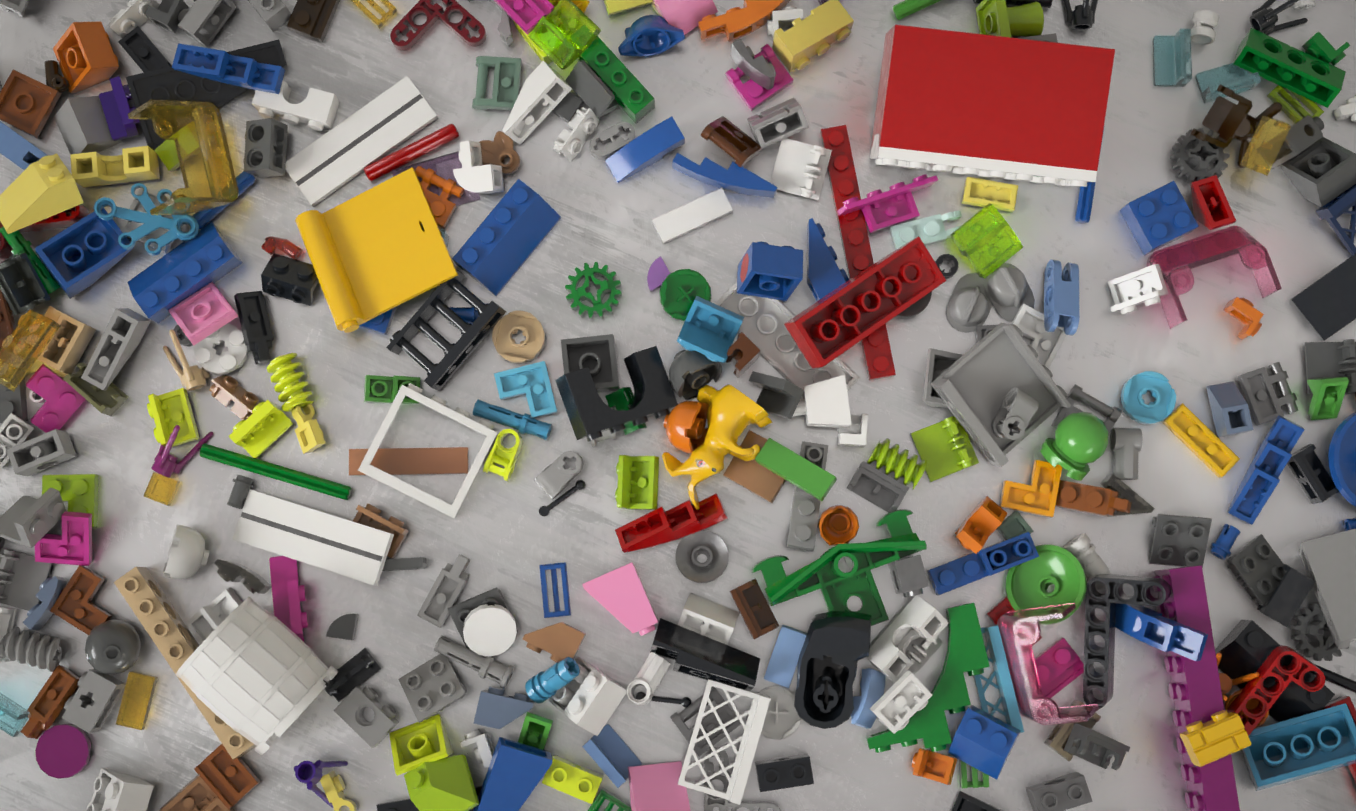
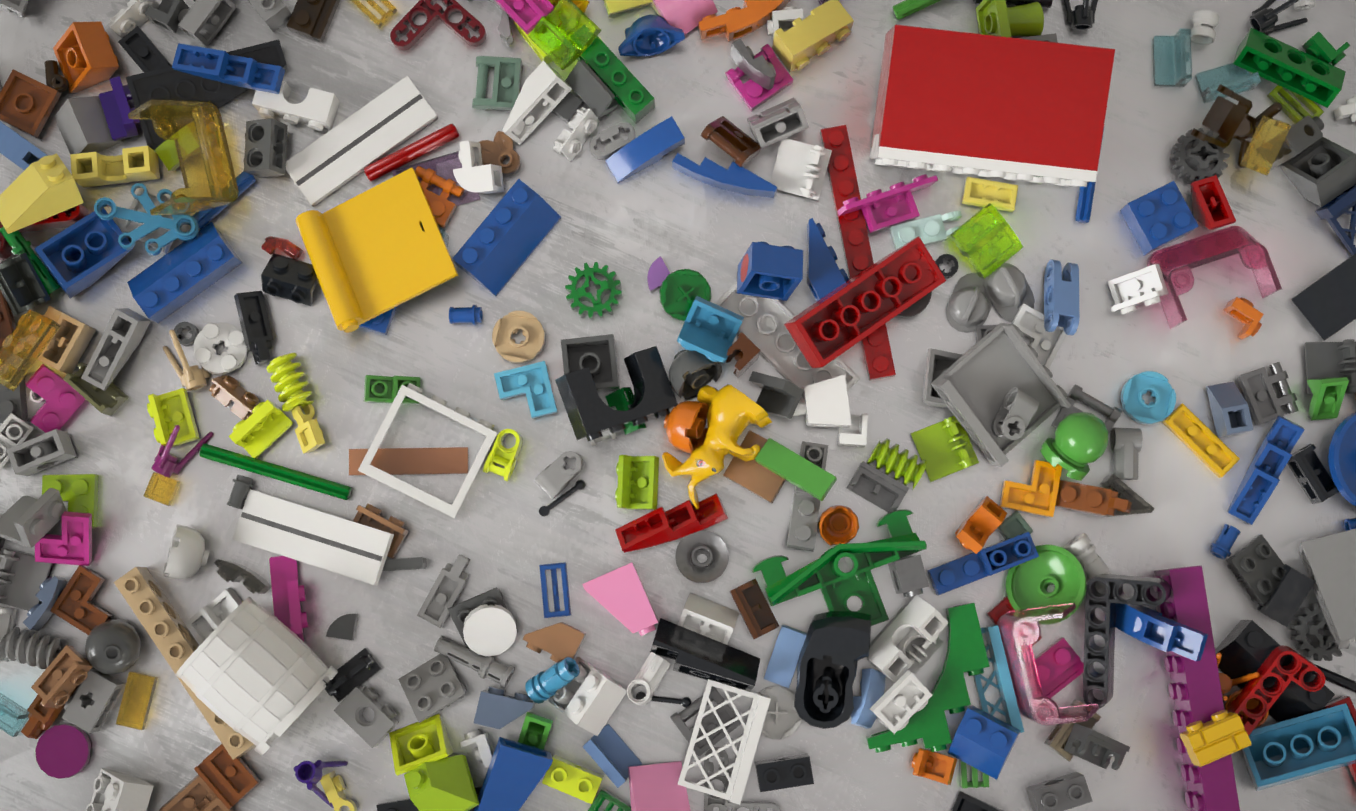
bright pink plate [168,282,238,346] -> none
black fence [386,269,507,391] -> none
dark azure pin [473,399,552,440] -> none
white tile [652,188,733,244] -> none
dark grey hinge [1149,514,1212,568] -> none
none -> medium nougat bracket [31,645,92,709]

